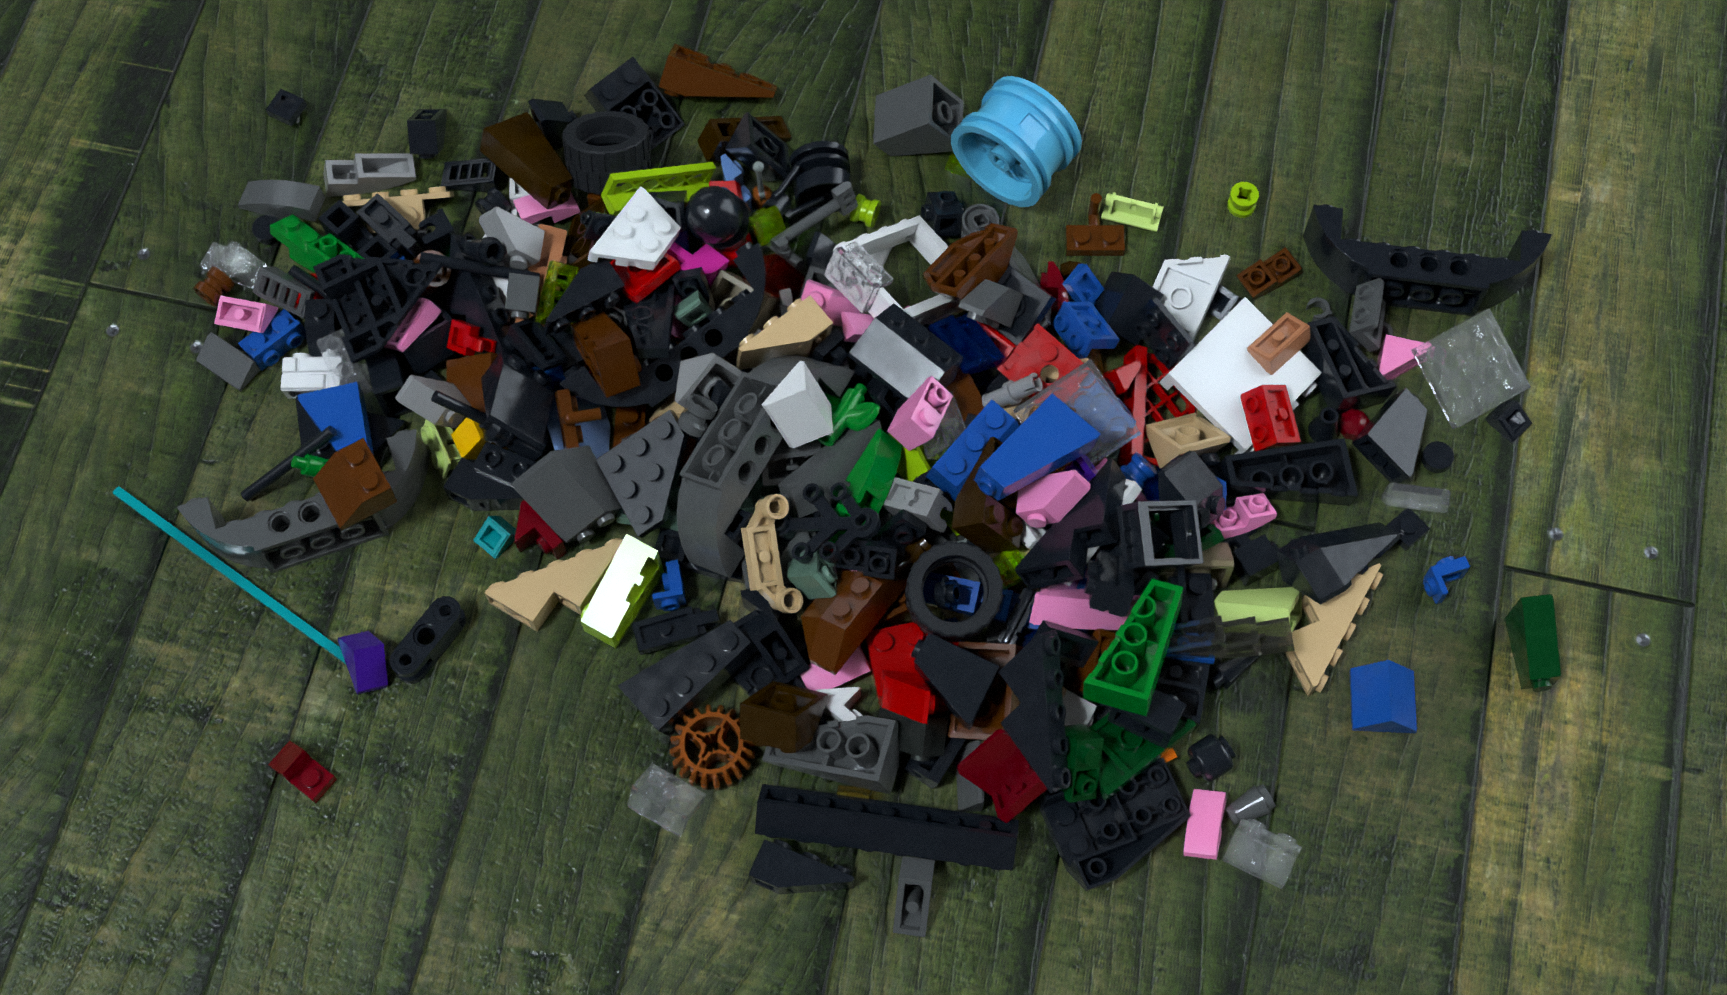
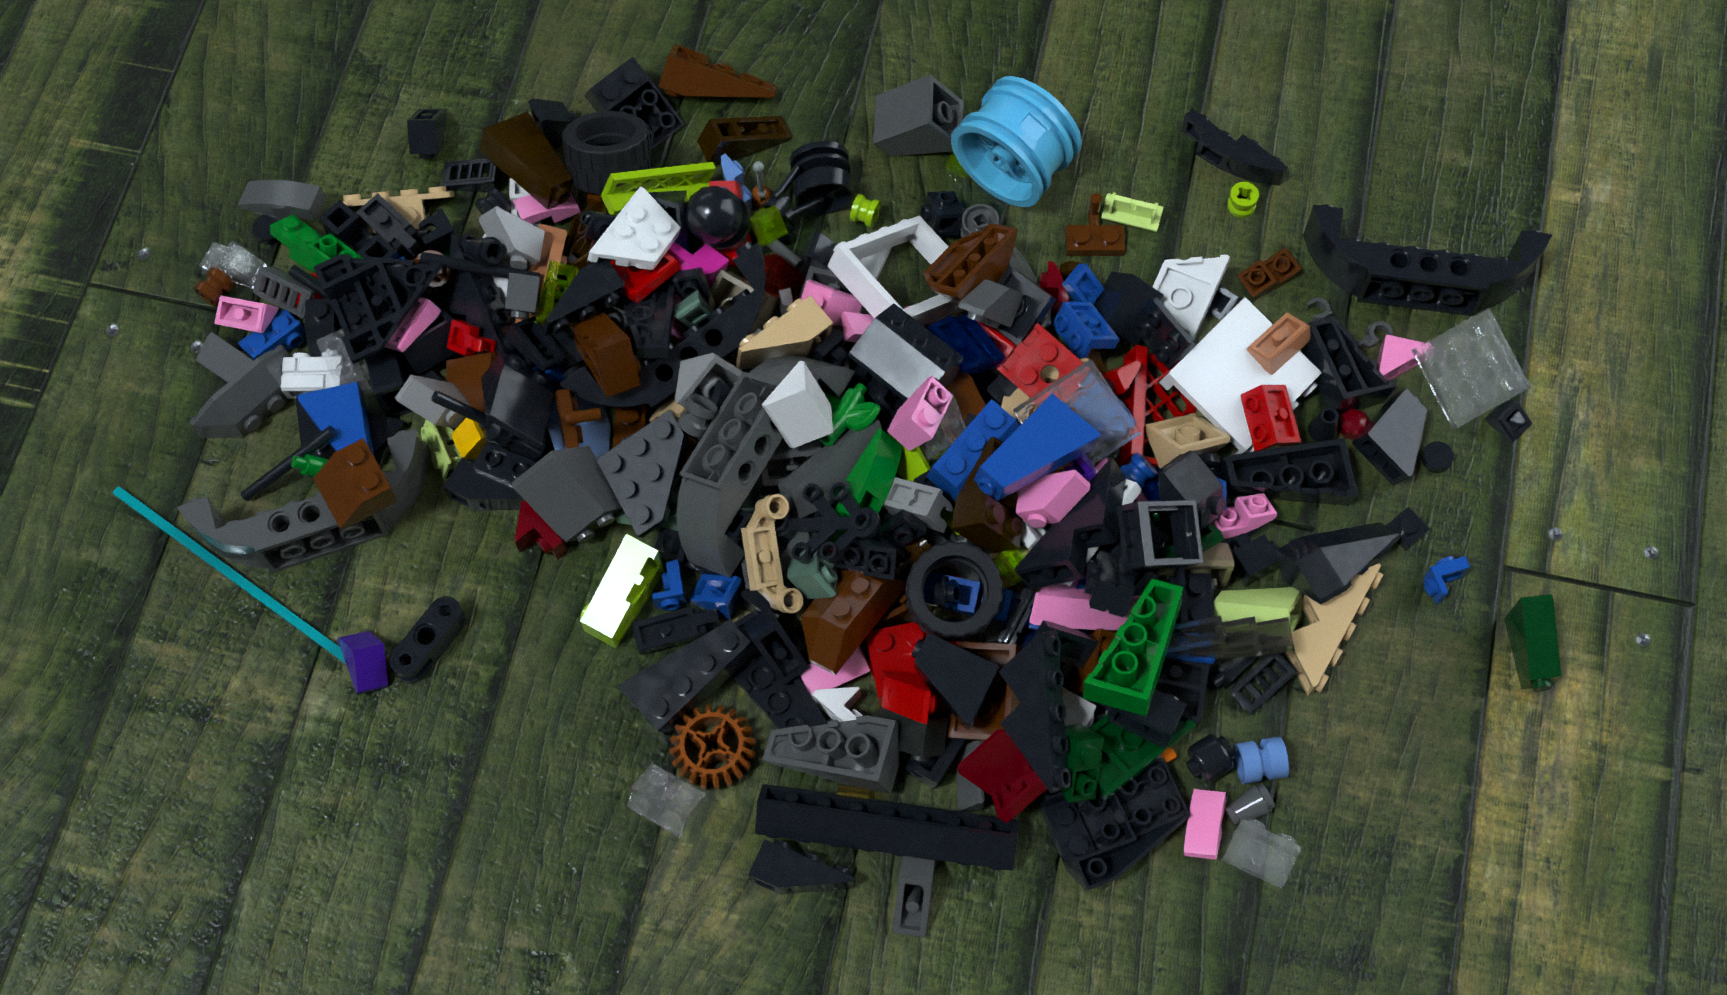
black plate [265,89,307,126] -> none
dark red slope [268,741,337,804] -> none
light grey slope [323,153,416,197] -> none
teal slope [473,516,516,559] -> none
tan slope [484,538,623,632] -> none
black slope [725,112,791,181] -> none
dark brown slope [740,681,828,753] -> none
dark grey hinge [770,181,858,258] -> none
clear bracket [824,242,893,313] -> none
light grey pin [982,373,1043,407] -> none
dark grey bracket [1349,278,1387,352] -> none
blue slope [1349,660,1417,733] -> none
clear slope [1381,482,1451,513] -> none
none -> dark grey wedge [189,345,290,438]
none -> blue slope [688,574,744,620]
none -> black slope [1181,109,1288,186]
none -> black slope [1229,649,1297,715]
none -> medium blue wheel [1234,736,1289,785]

